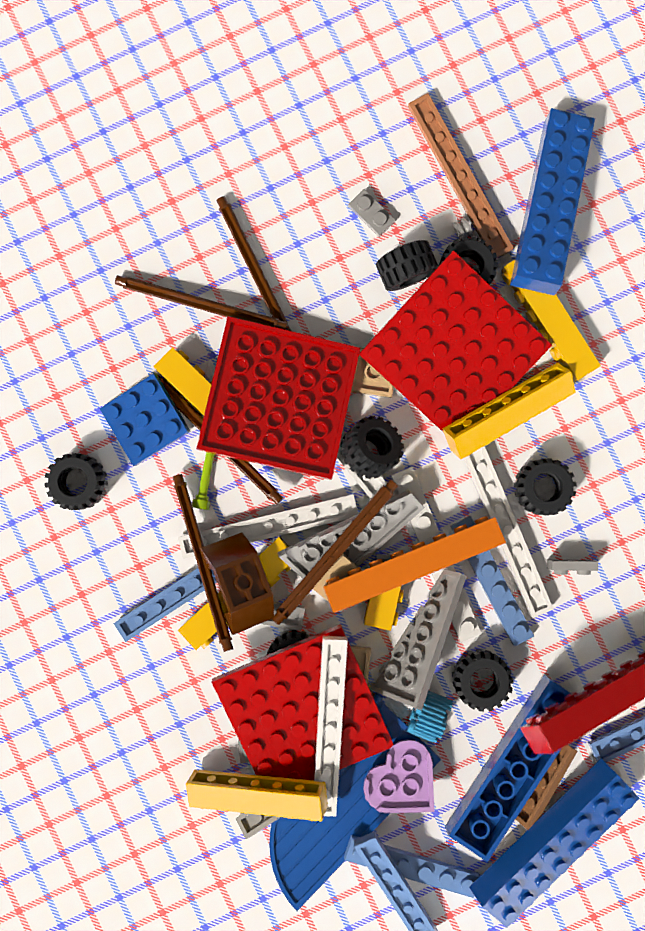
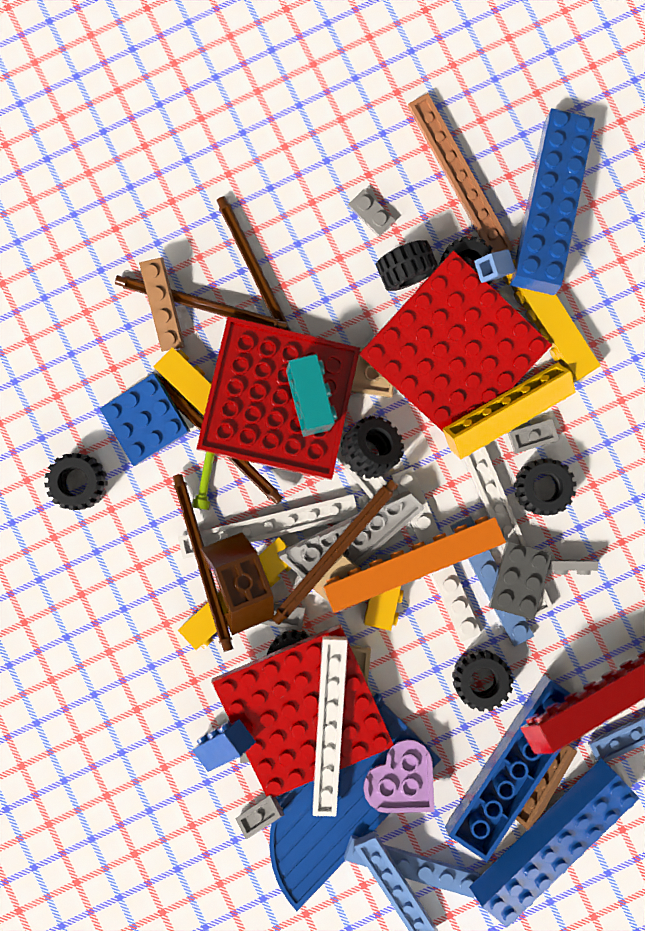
medium blue plate [113,568,217,642] -> none
yellow brick [186,769,328,821] -> none
light grey wing [369,569,467,710] -> none
dark azure brick [407,690,453,743] -> none
light grey bush [453,218,473,240] -> none
none -> medium nougat plate [139,257,185,352]
none -> brick [192,719,256,772]
none -> teal brick [286,354,337,437]
none -> medium blue brick [474,249,516,283]
none -> dark grey plate [488,541,552,620]
none -> light grey plate [508,419,559,454]

